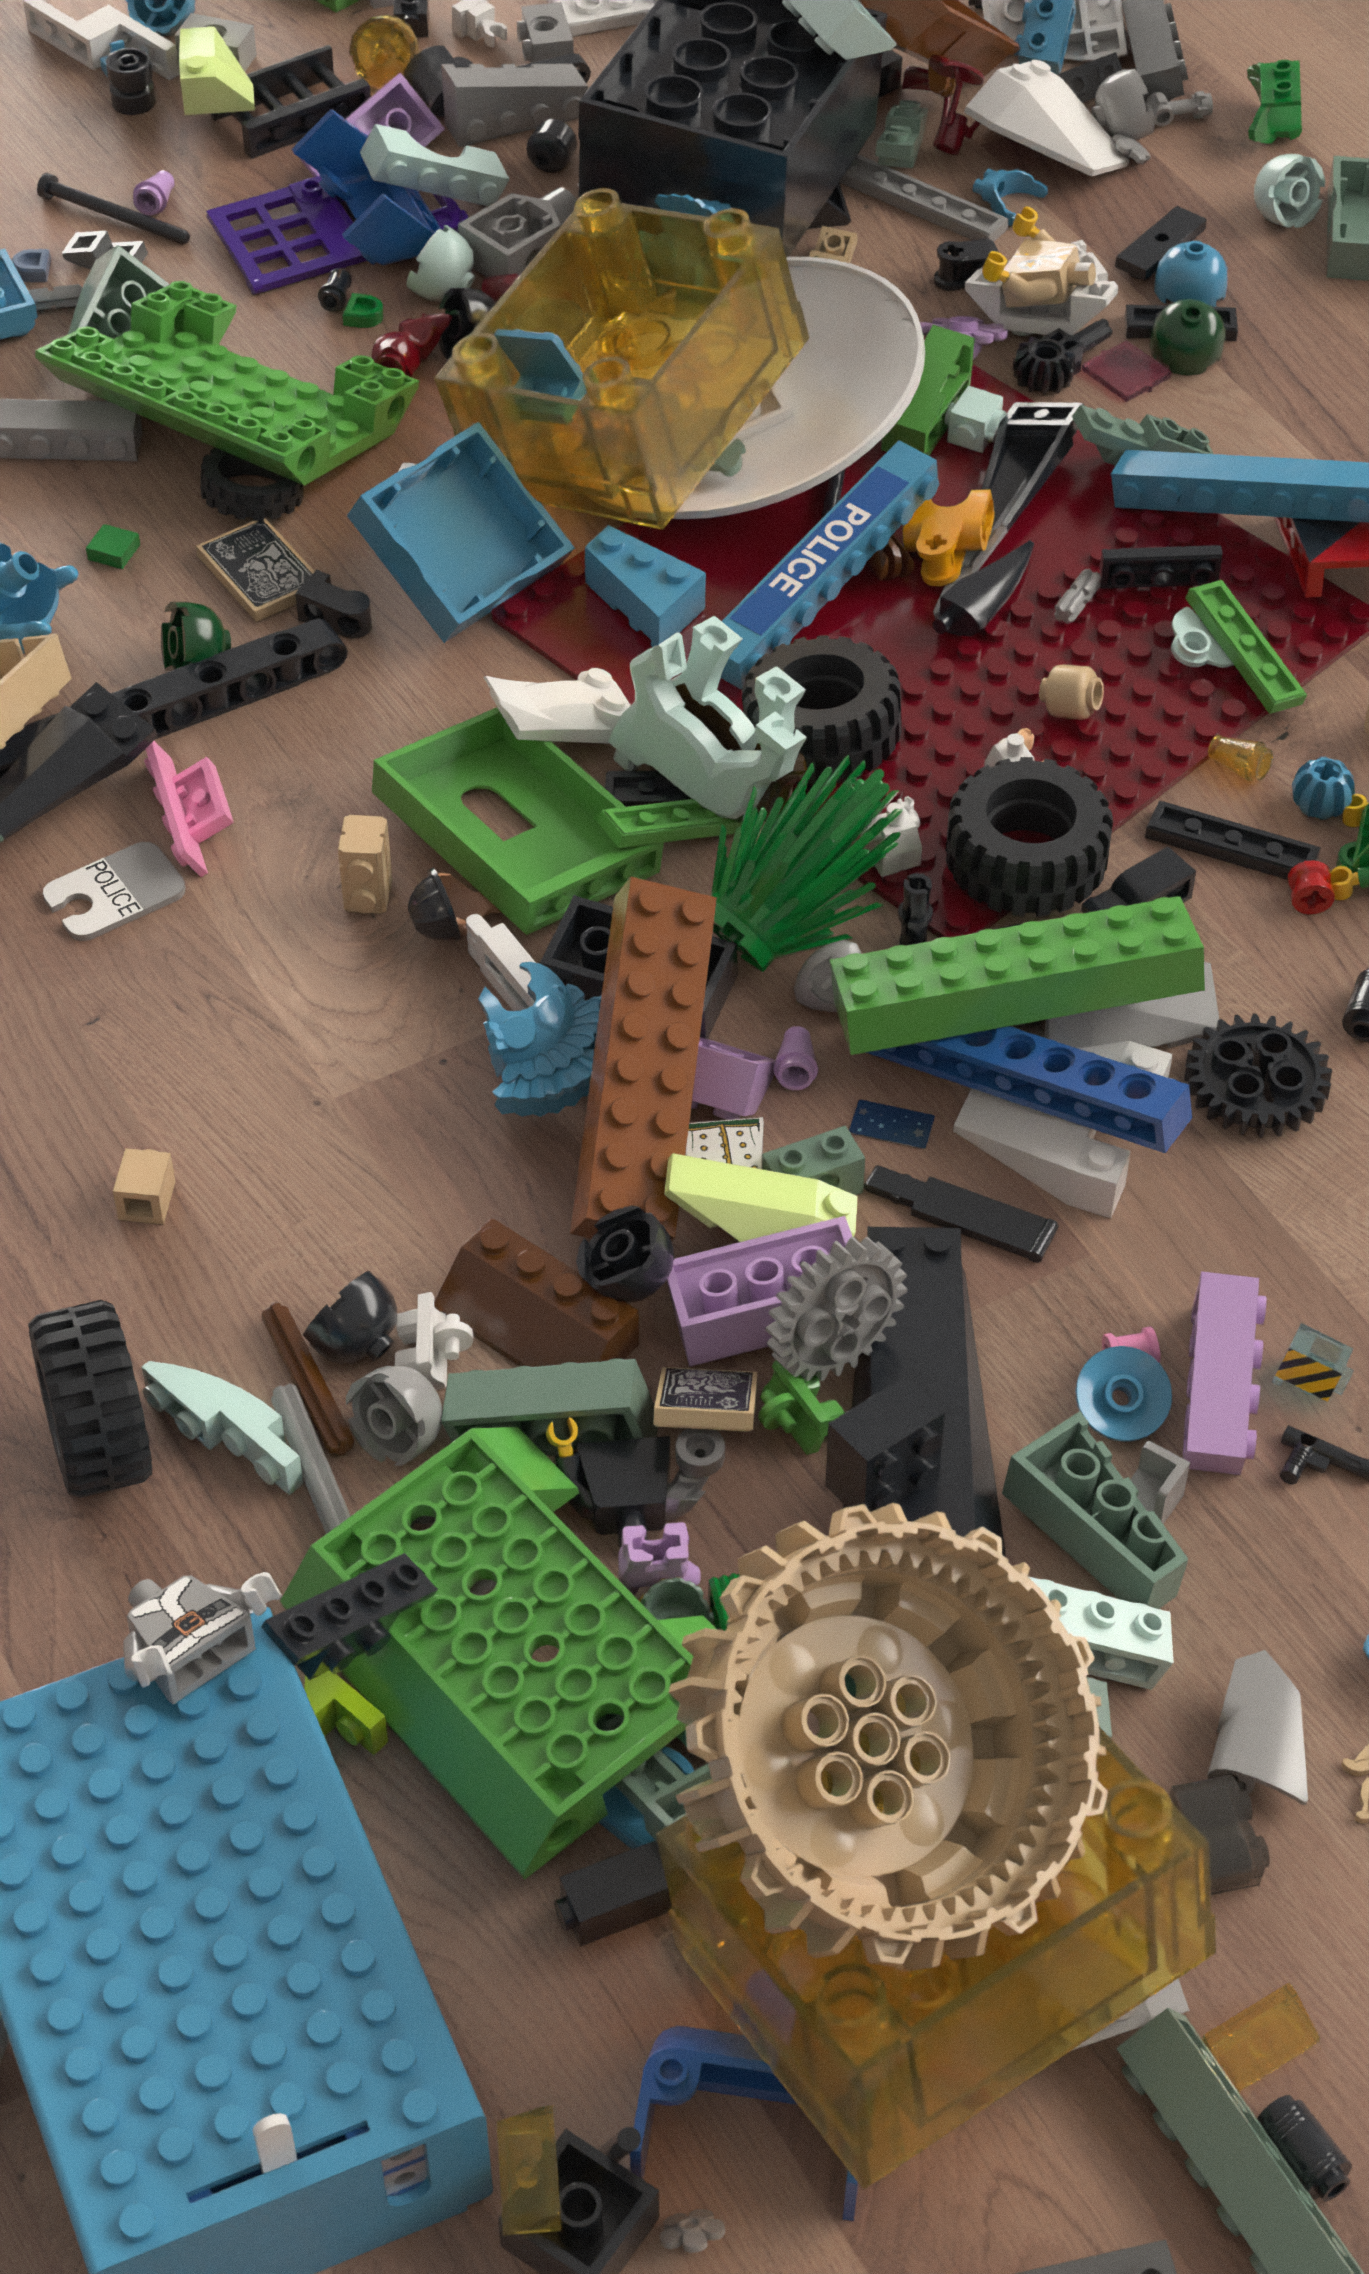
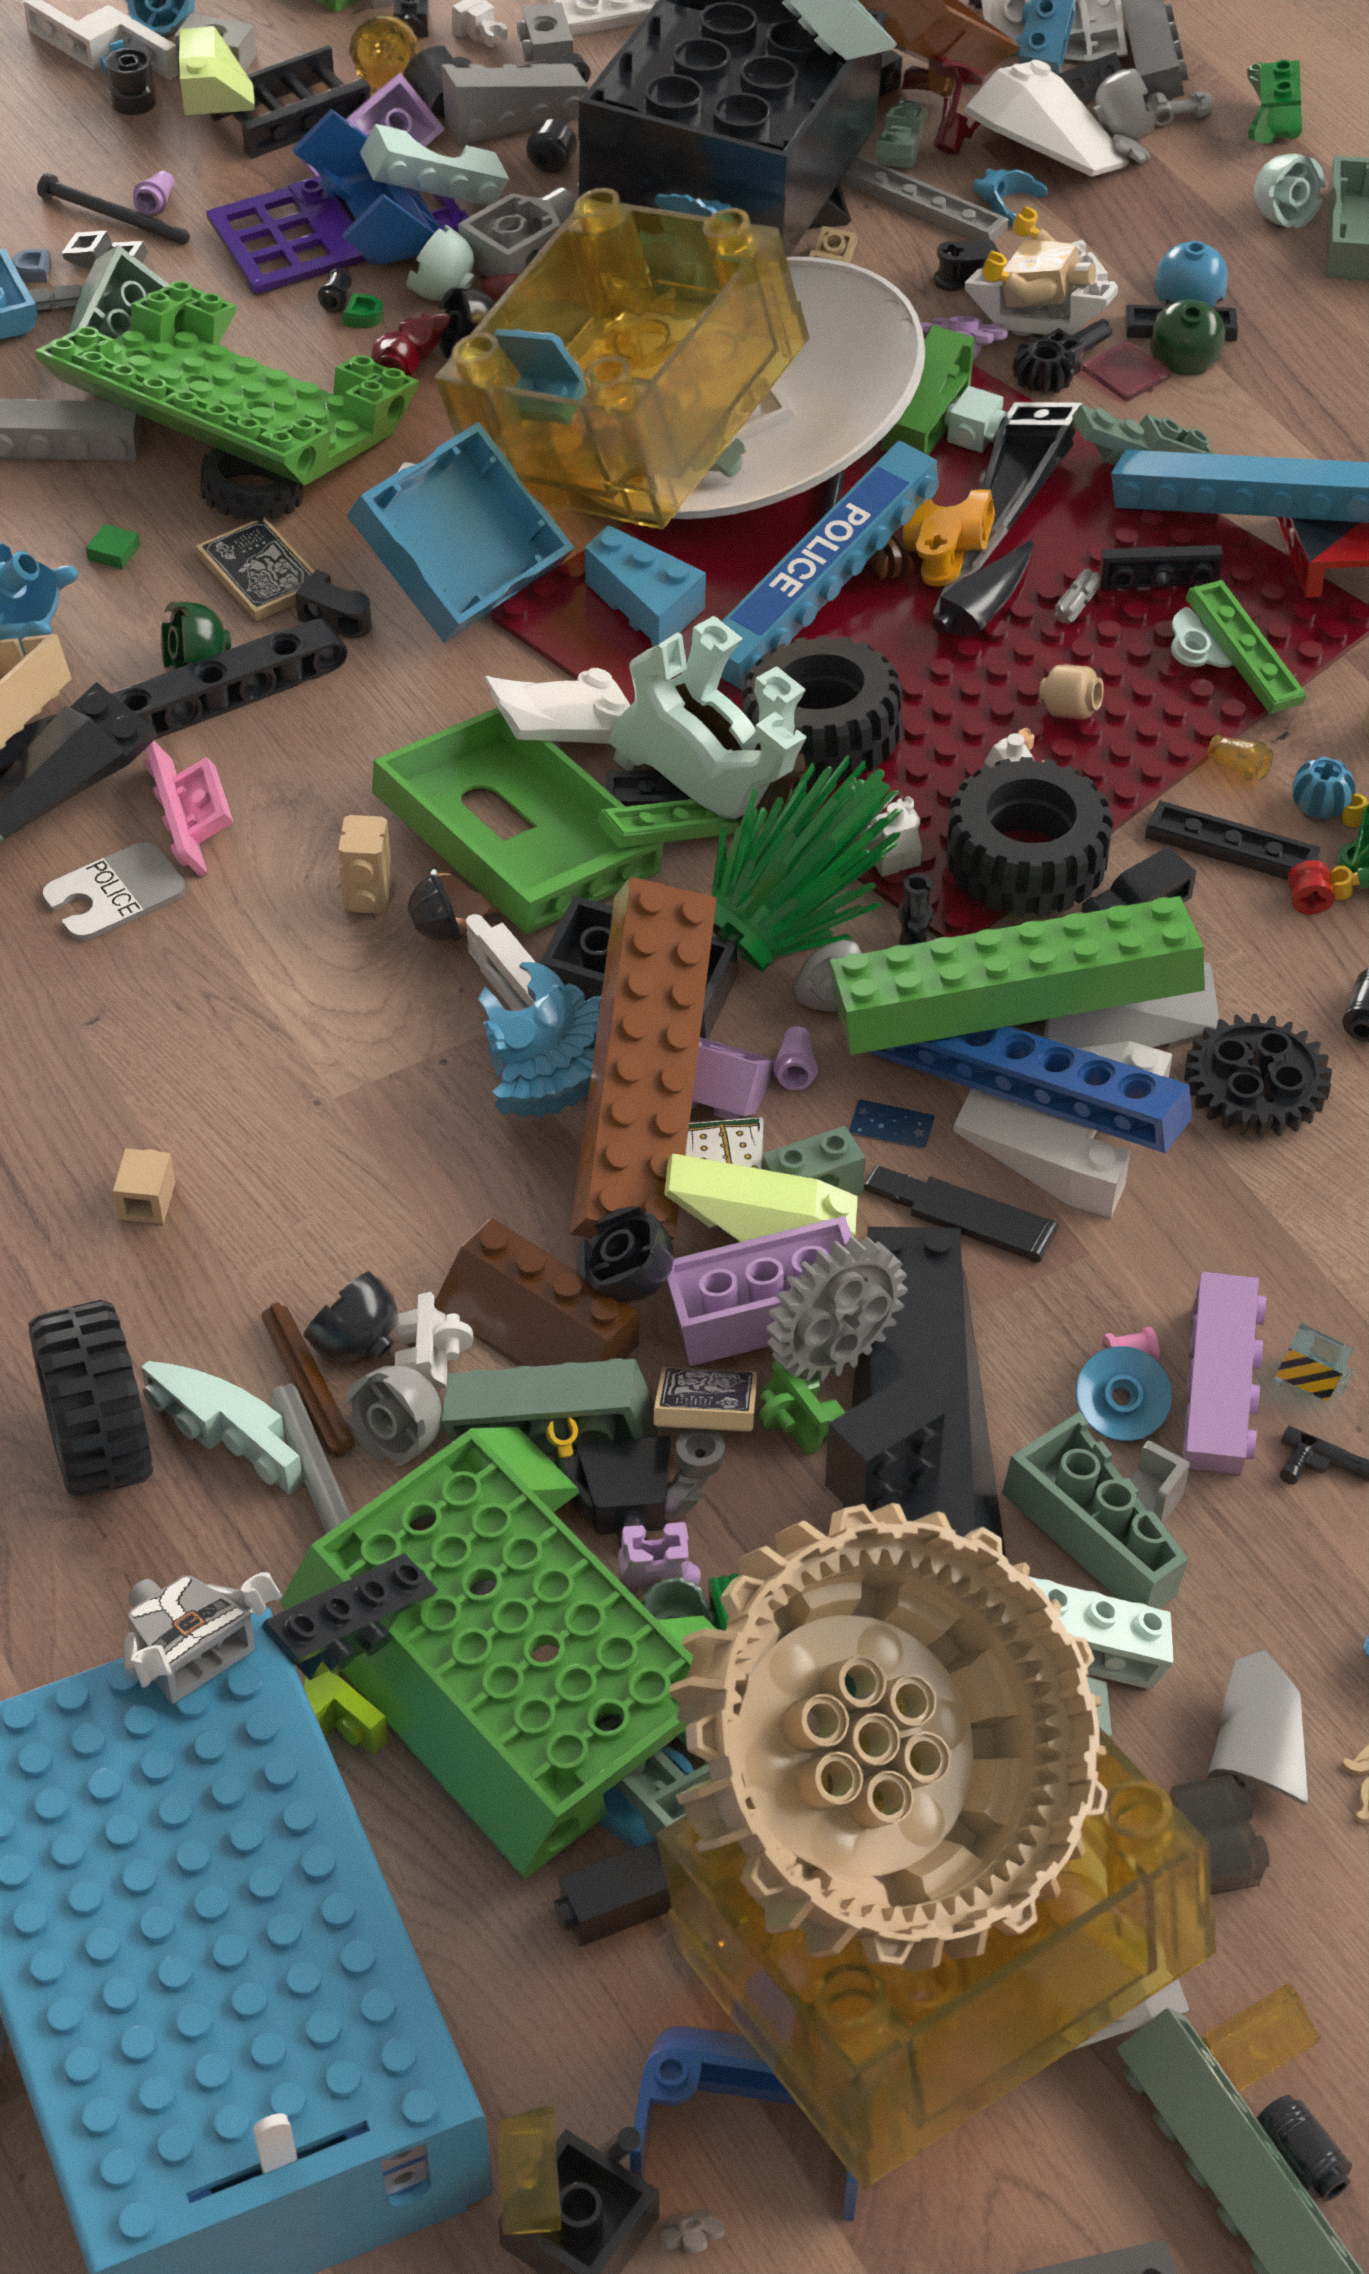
black tile [1115,206,1207,281] -> none

